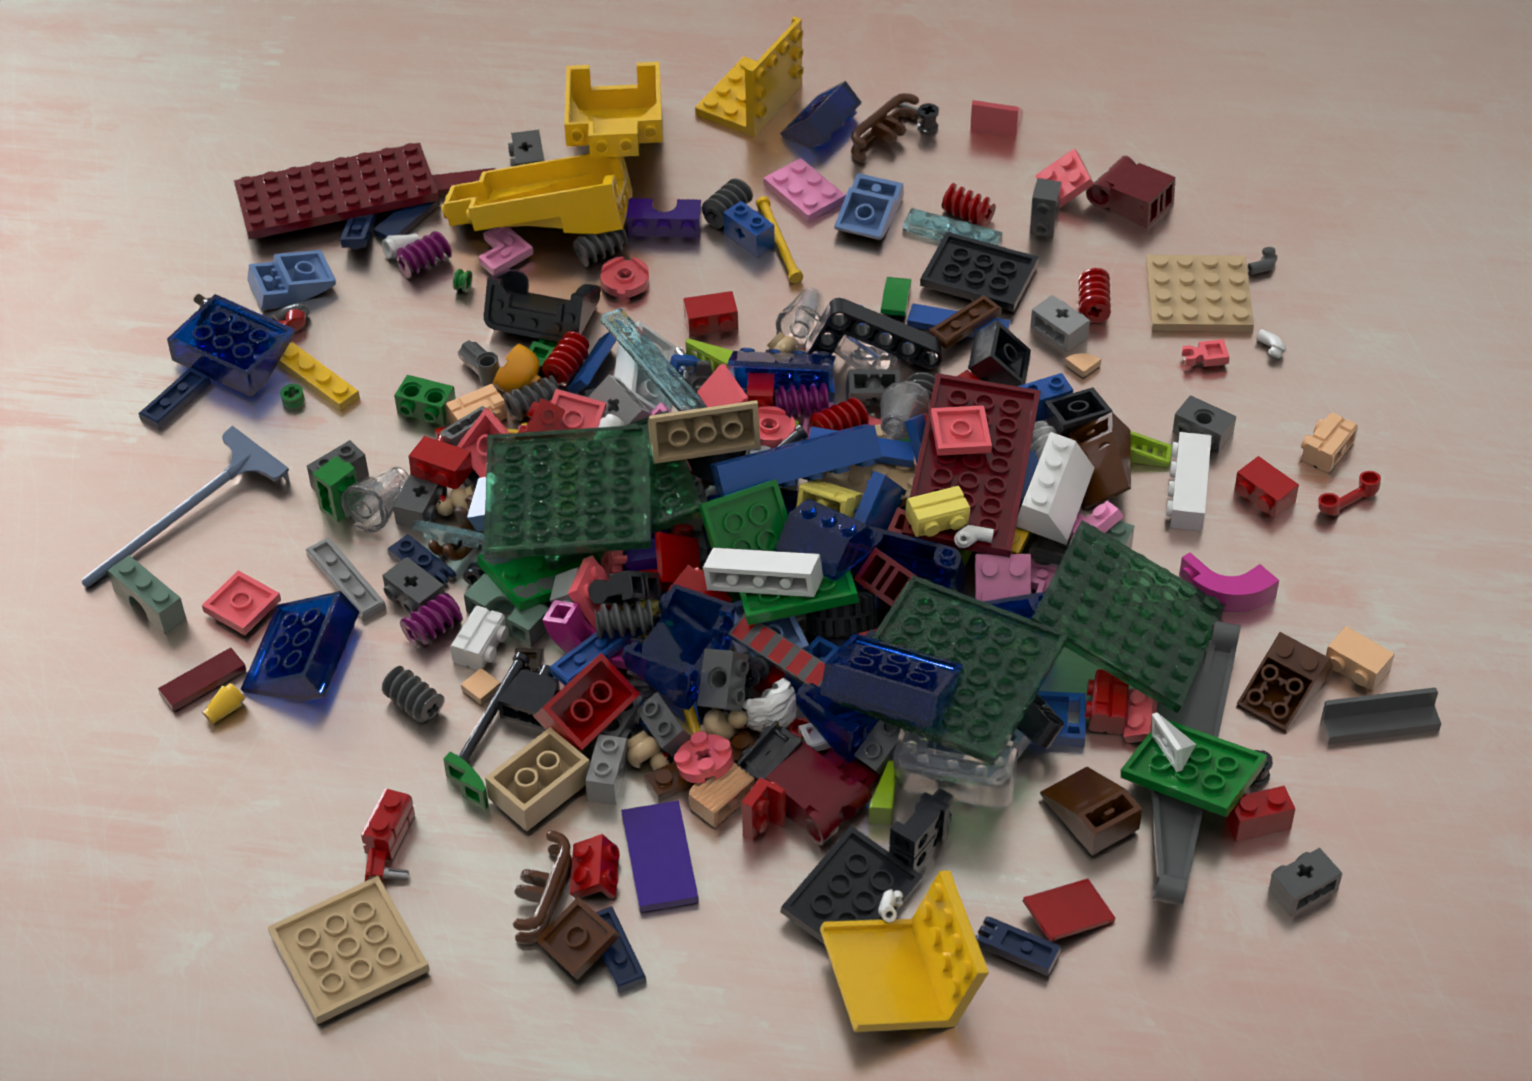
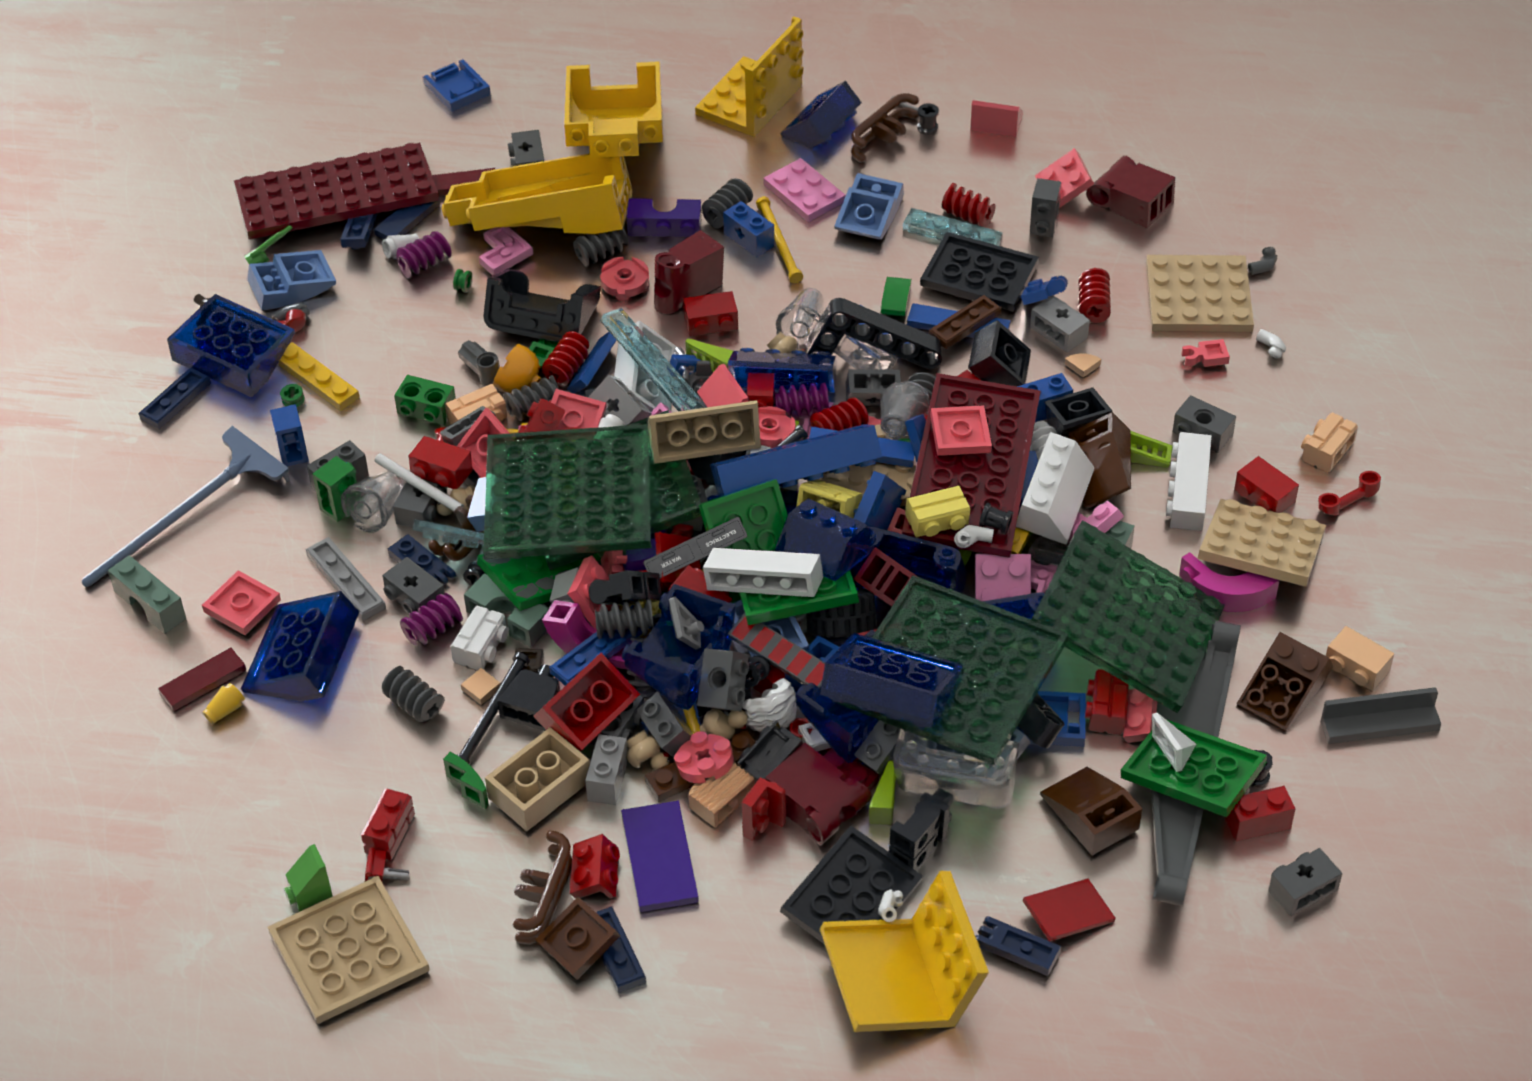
none -> bright green plant [244,226,292,264]
none -> blue brick [270,404,309,467]
none -> bright green slope [284,844,333,912]
none -> white bar [375,453,464,512]
none -> blue container [423,59,491,112]
none -> flat silver sticker [644,517,747,578]
none -> dark red piece [654,230,724,314]
none -> light grey piece [669,597,704,650]
none -> black bush [979,503,1014,535]
none -> blue hinge [1021,275,1068,305]
none -> tan plate [1198,499,1326,586]

